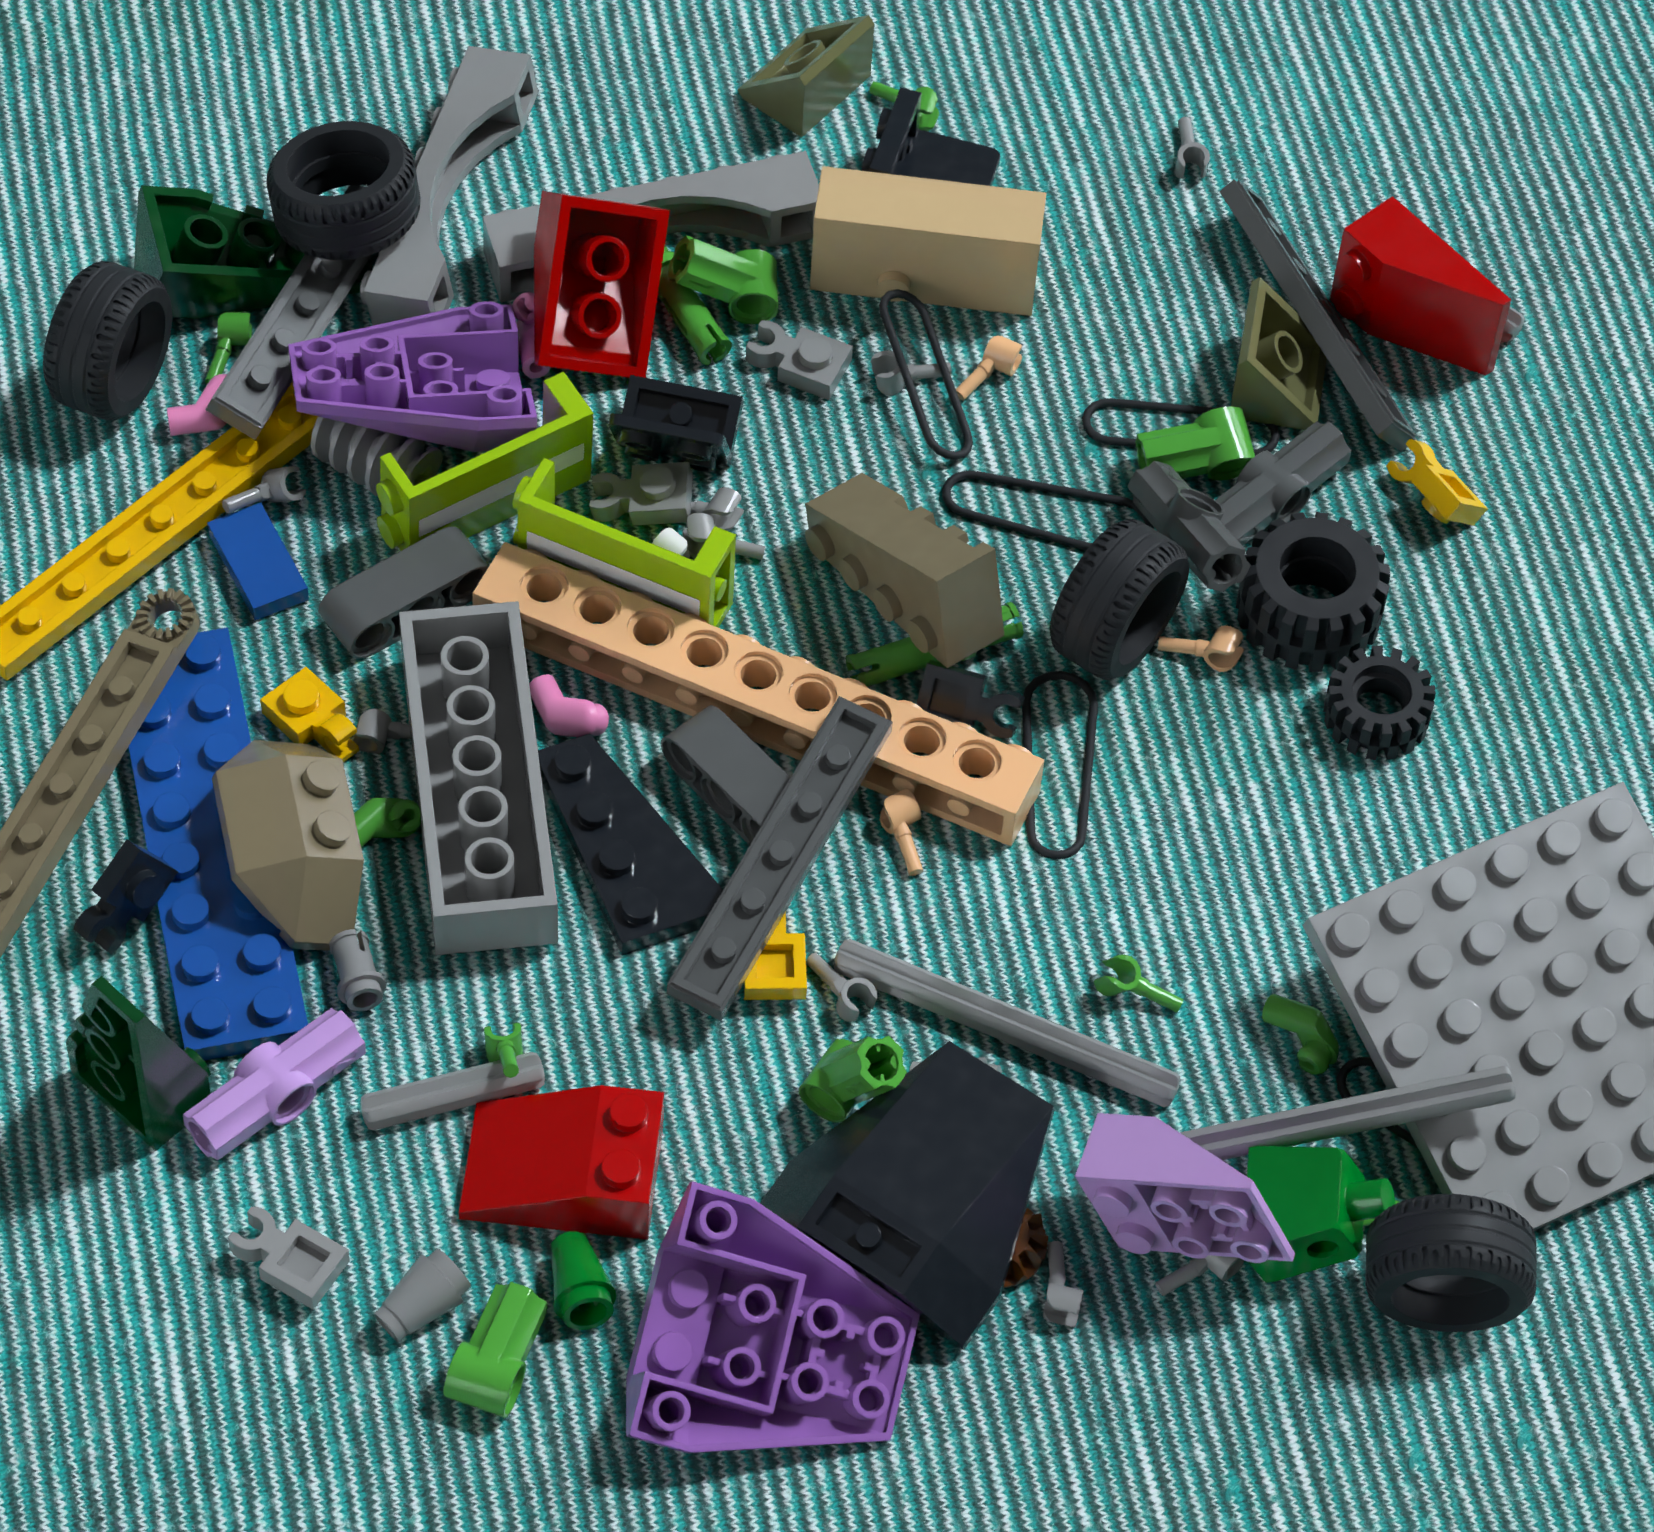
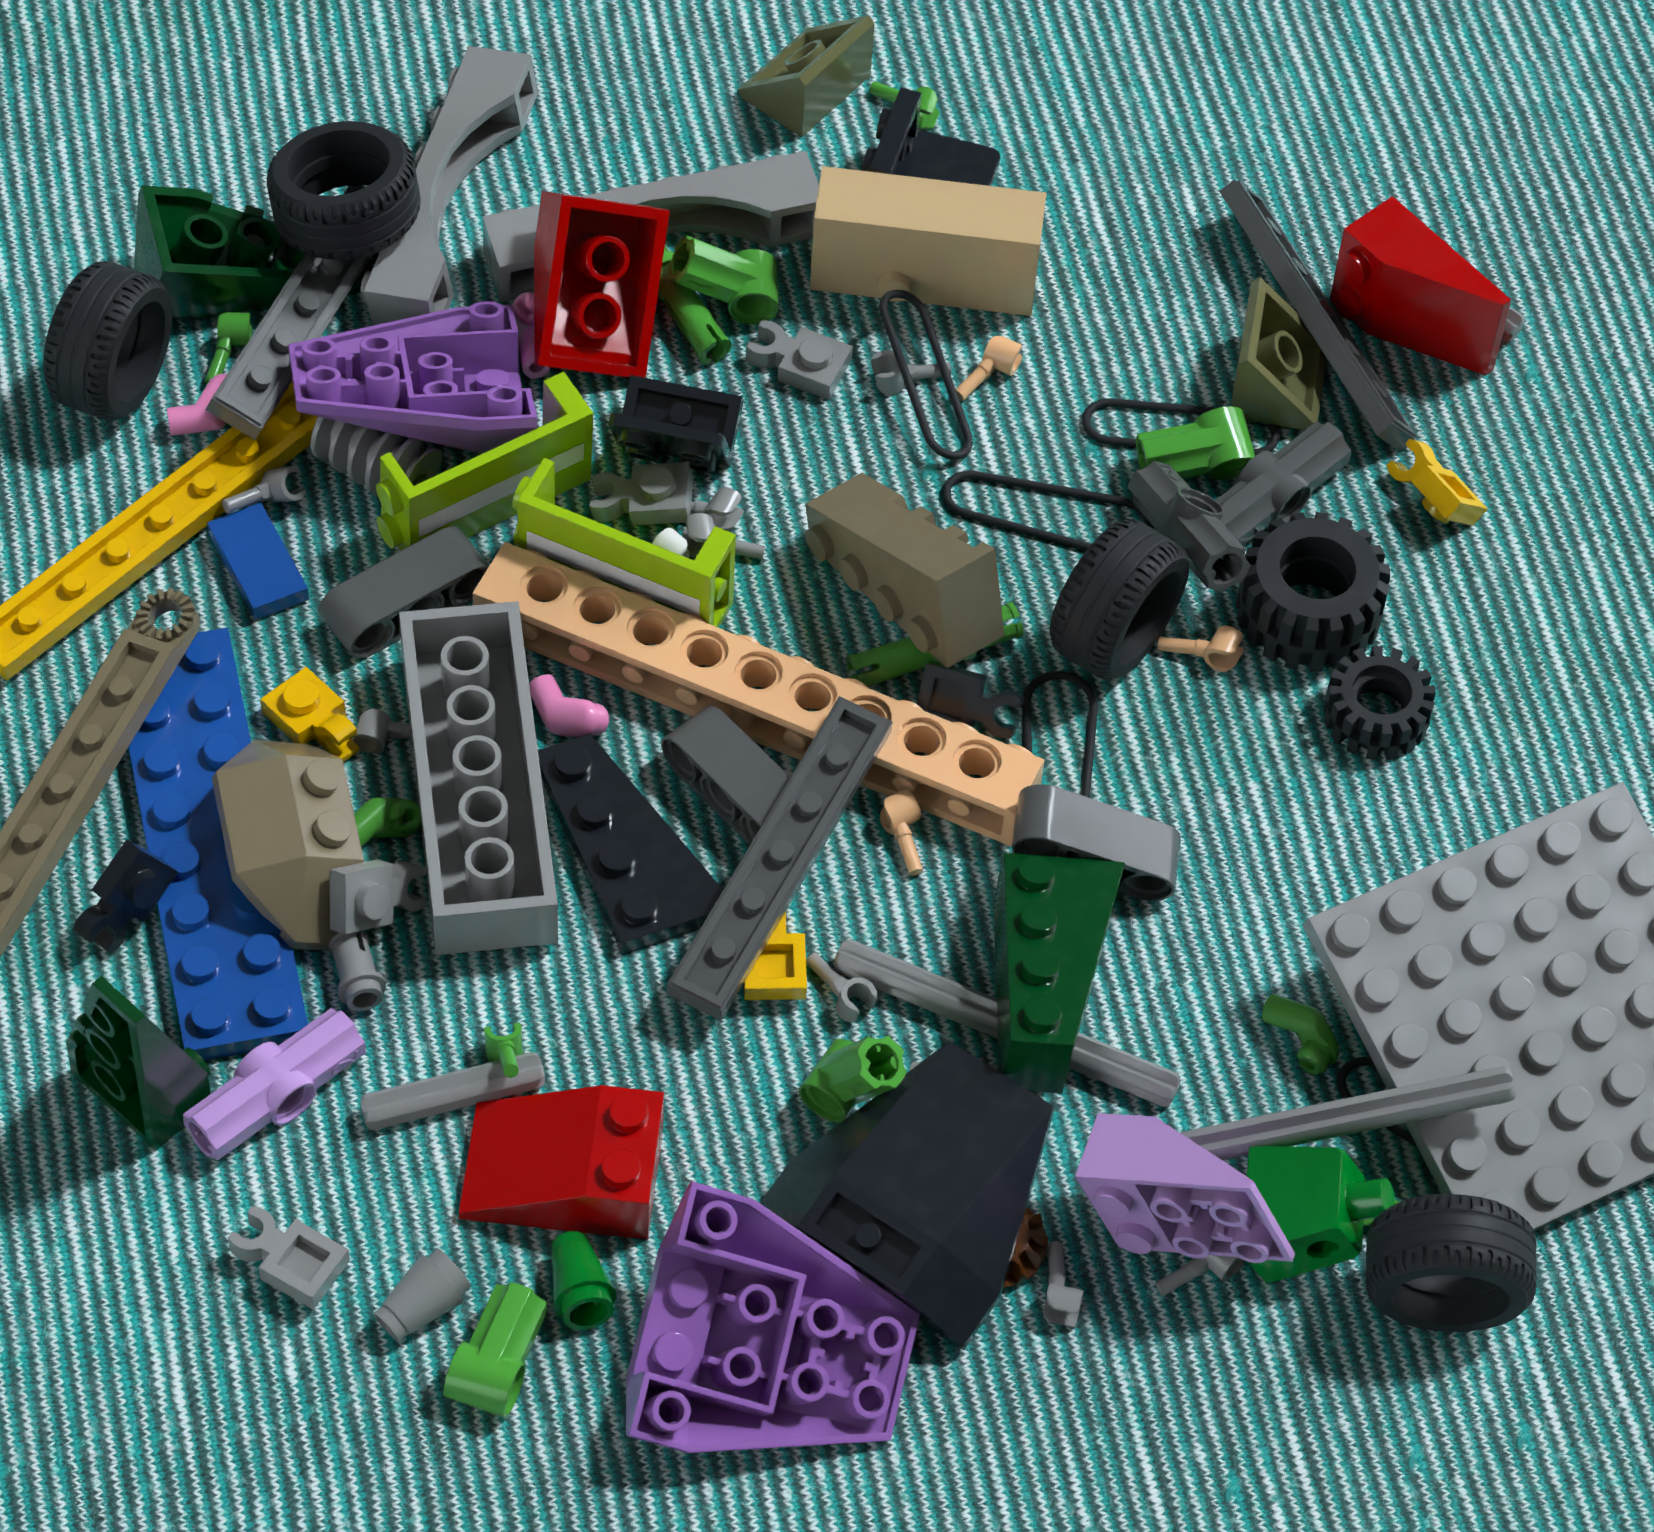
bright green hand [1094,955,1183,1013] -> none
light grey hand [1174,117,1210,178] -> none
none -> light grey plate [329,859,426,934]
none -> dark green wedge [993,853,1125,1094]
none -> beam [1012,784,1181,901]

